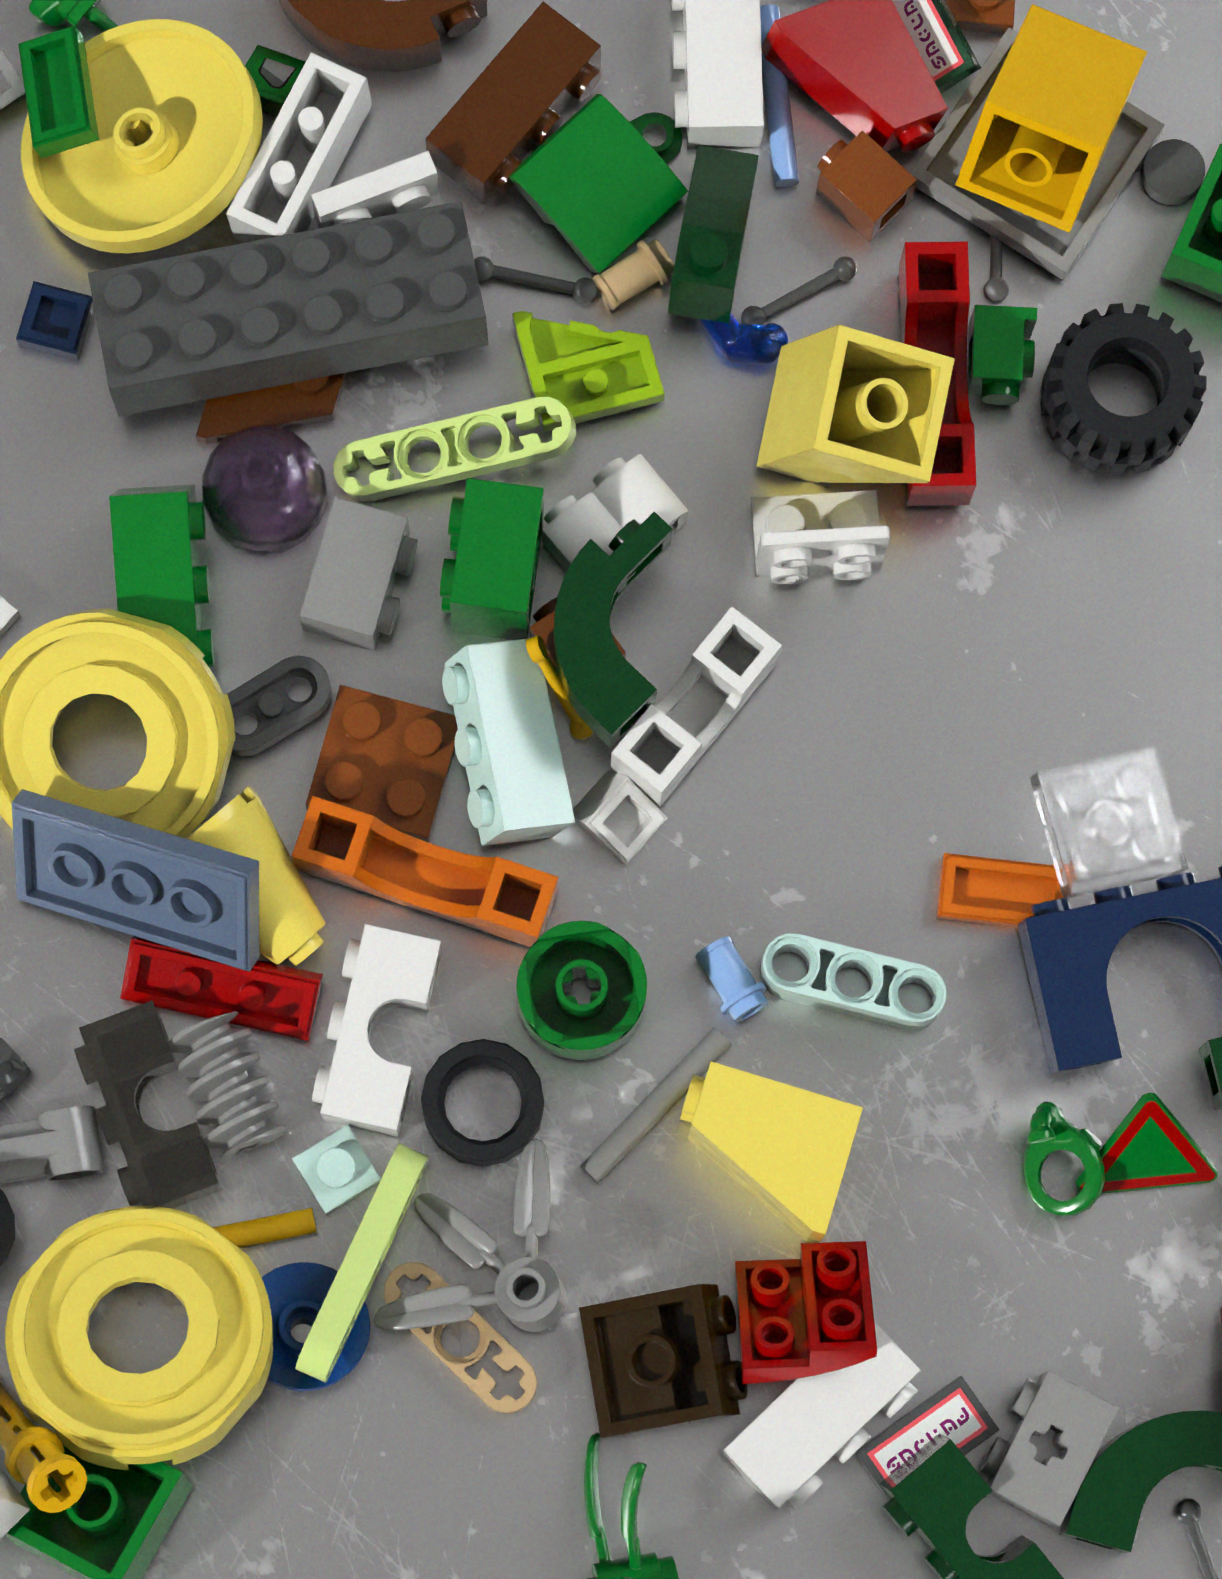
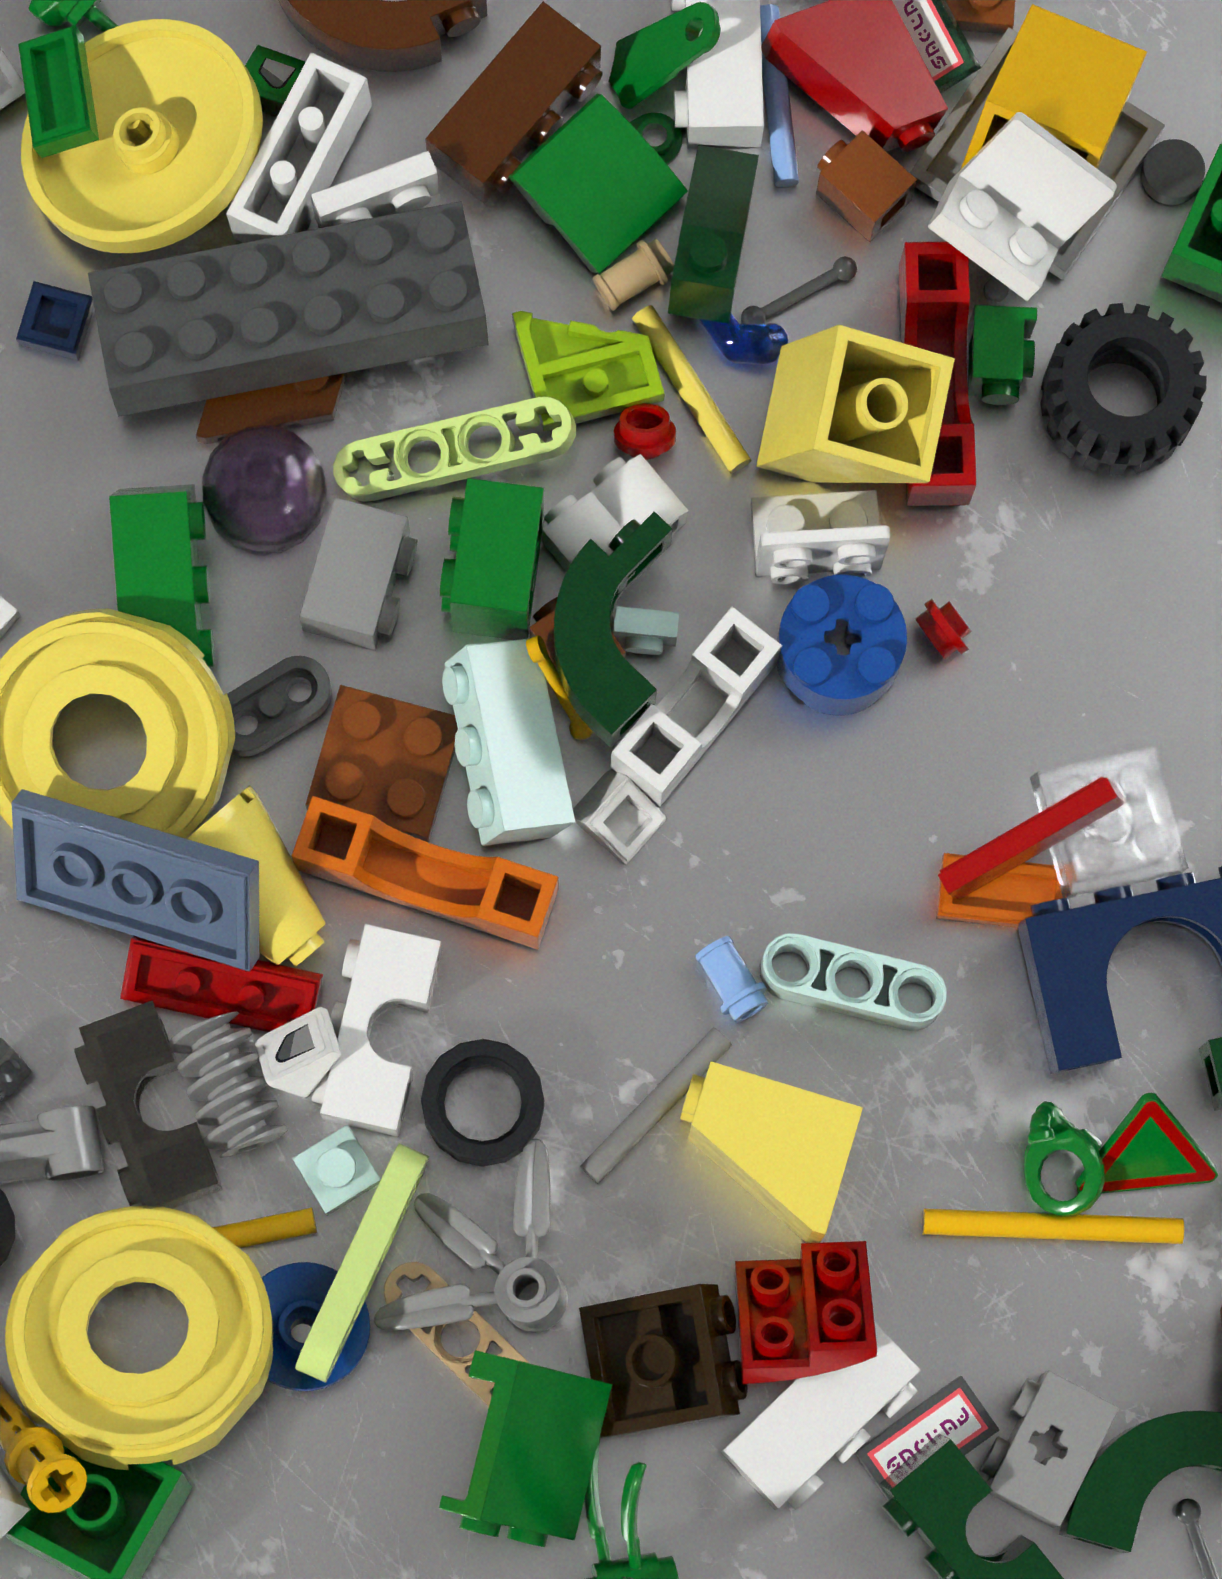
dark grey hinge [474,256,598,304] -> none
green brick [516,921,647,1060] -> none
none -> white slope [255,1007,341,1098]
none -> green panel [439,1350,612,1547]
none -> green piece [609,2,721,109]
none -> red plate [613,404,676,460]
none -> light aqua plate [613,606,679,655]
none -> light yellow bar [632,305,751,474]
none -> blue brick [776,574,907,715]
none -> red plate [915,598,972,659]
none -> yellow bar [922,1208,1184,1244]
none -> white bracket [927,112,1117,301]
none -> red tile [938,776,1127,899]

